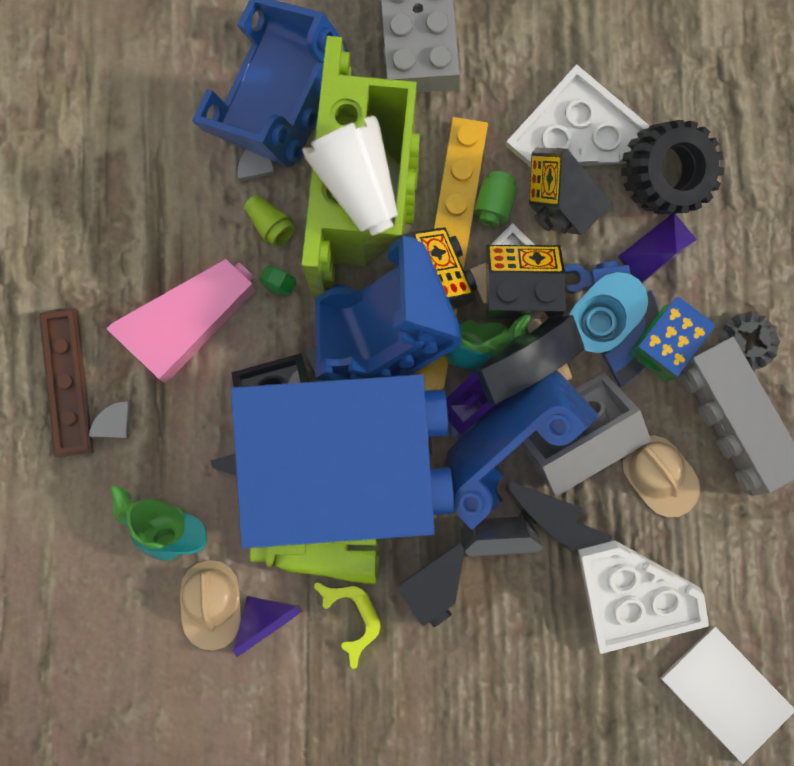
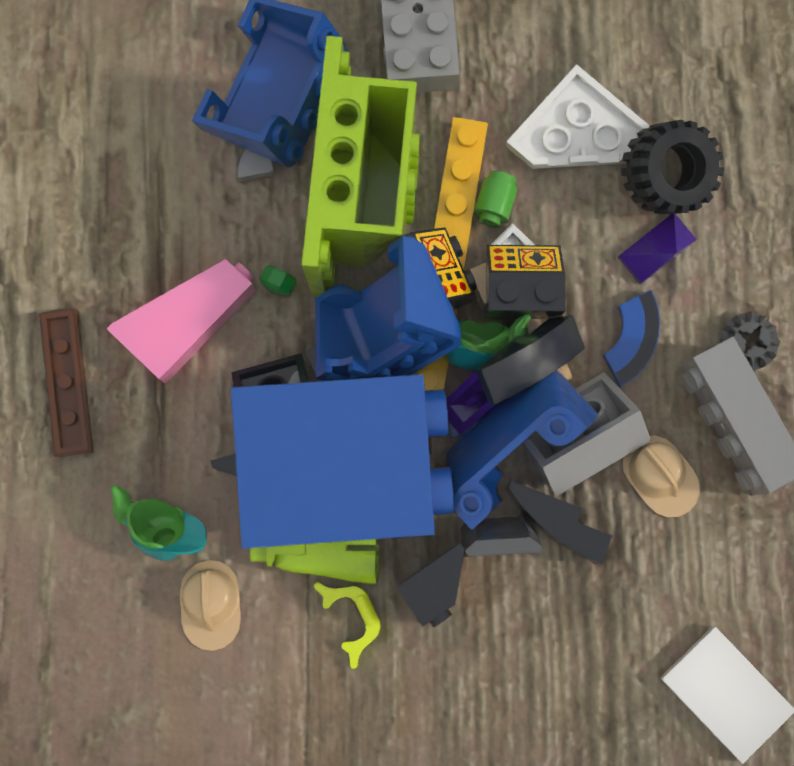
light grey tile [89,401,131,439] -> none
dark purple slope [233,596,303,657] -> none
lime cone [244,194,295,247] -> none
white cone [302,116,398,236] -> none
black slope [529,148,612,235] -> none
blue plate [564,261,630,294] -> none
medium azure piece [569,272,648,353] -> none
white plate [578,540,709,654] -> none
blue piece [628,297,715,383] -> none

